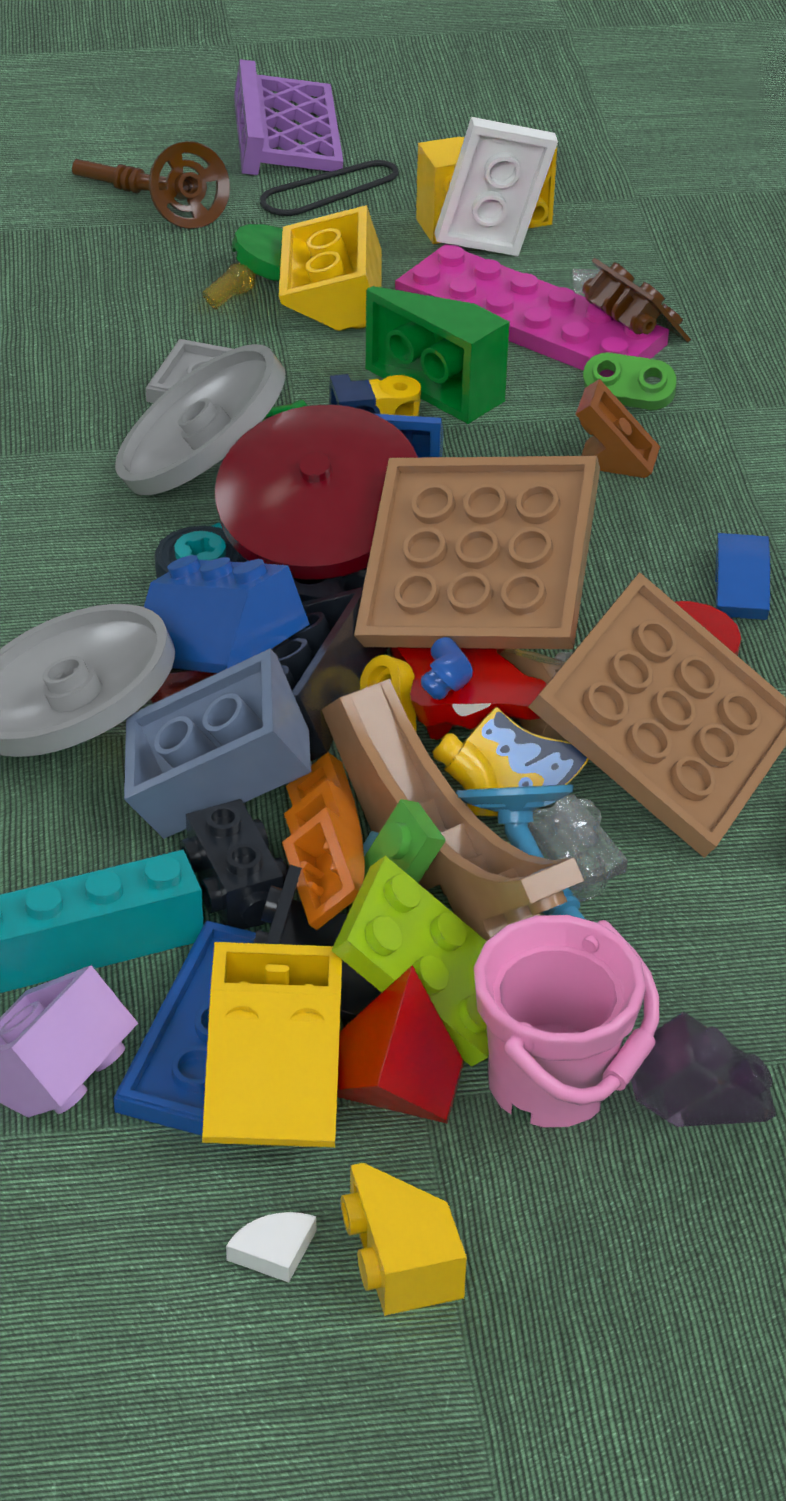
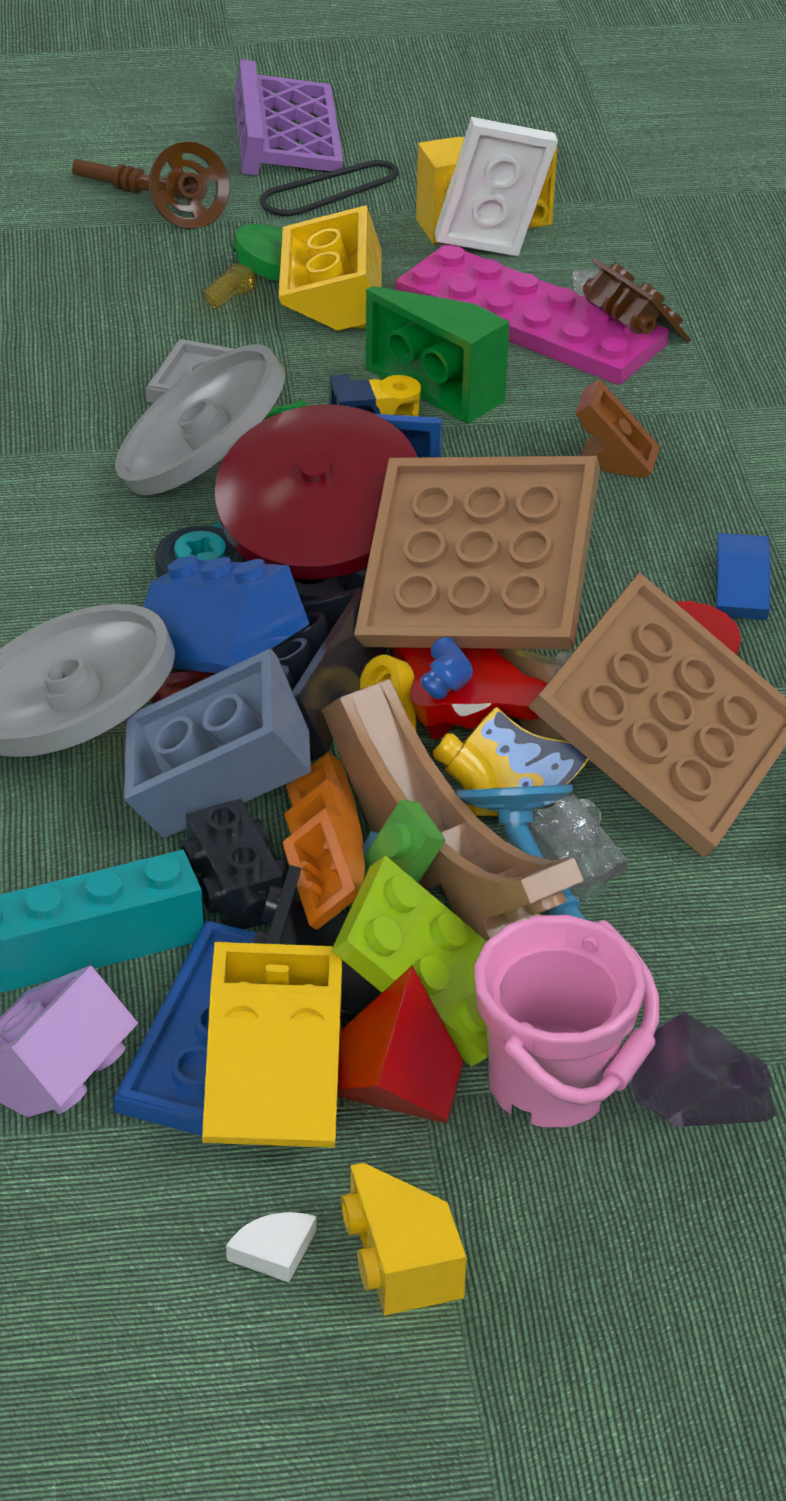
bright green plate [583,352,676,410] -> none

